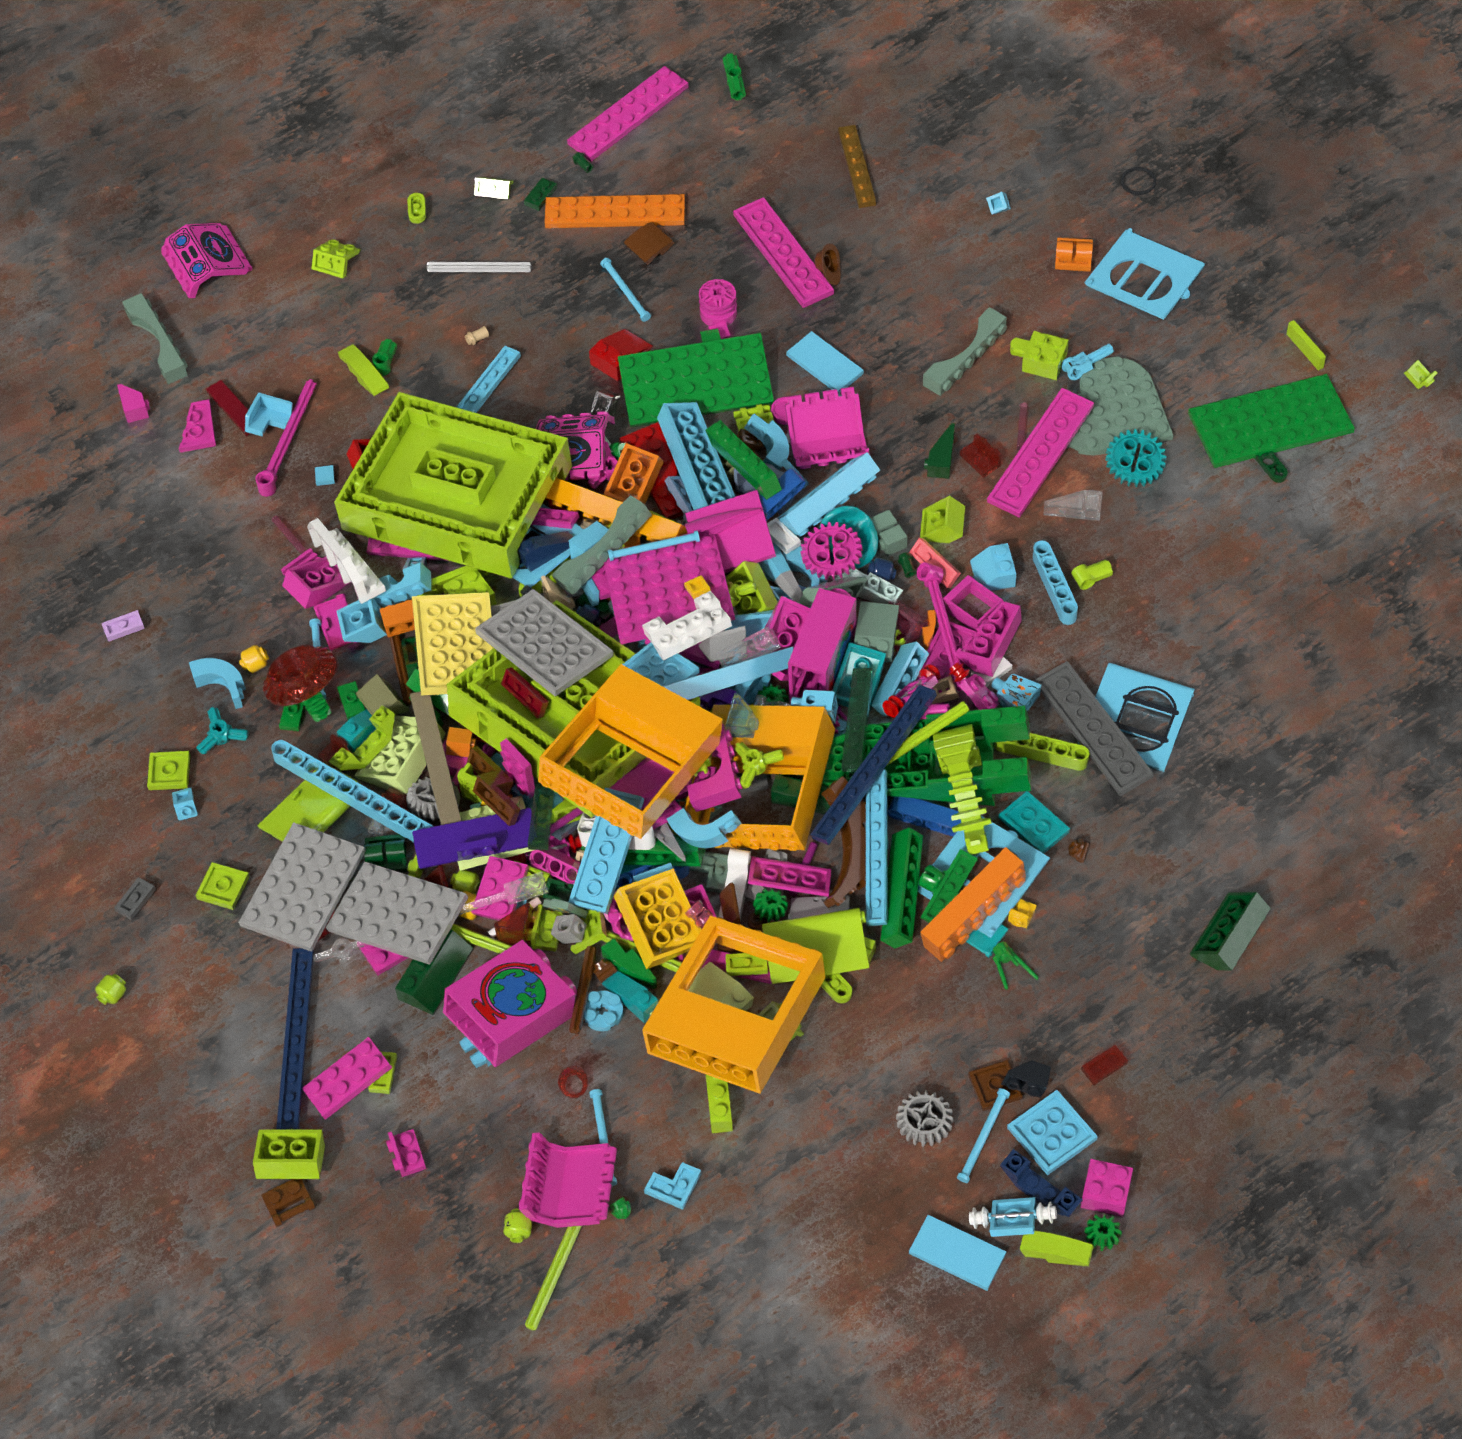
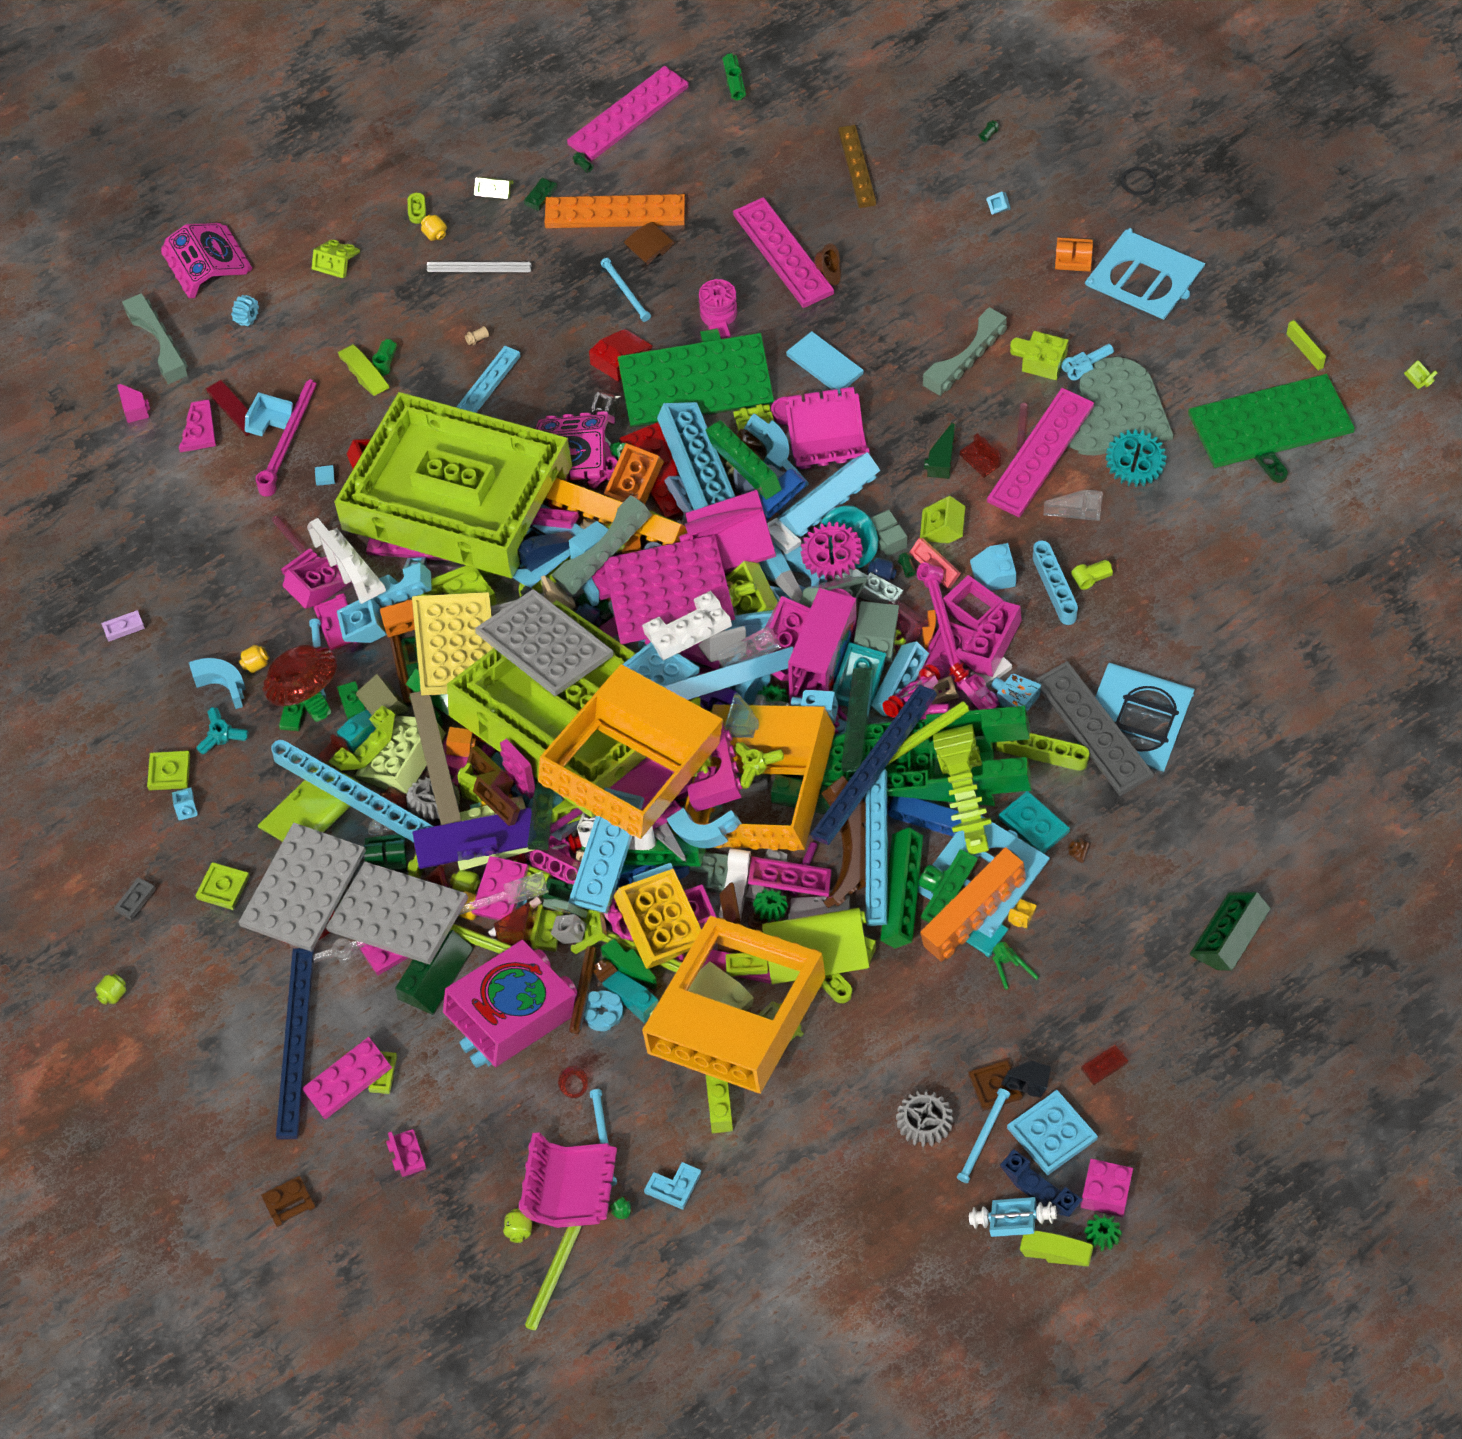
lime brick [253,1130,325,1179] -> none
dark red plate [501,667,549,719] -> none
medium azure bar [608,530,700,561] -> none
yellow tile [684,575,711,599] -> none
clear pink wheel [685,900,714,928] -> none
medium azure tile [909,1215,1006,1291] -> none
none -> medium azure gear [231,295,259,326]
none -> yellow head [421,215,447,241]
none -> dark green pin [978,120,999,142]

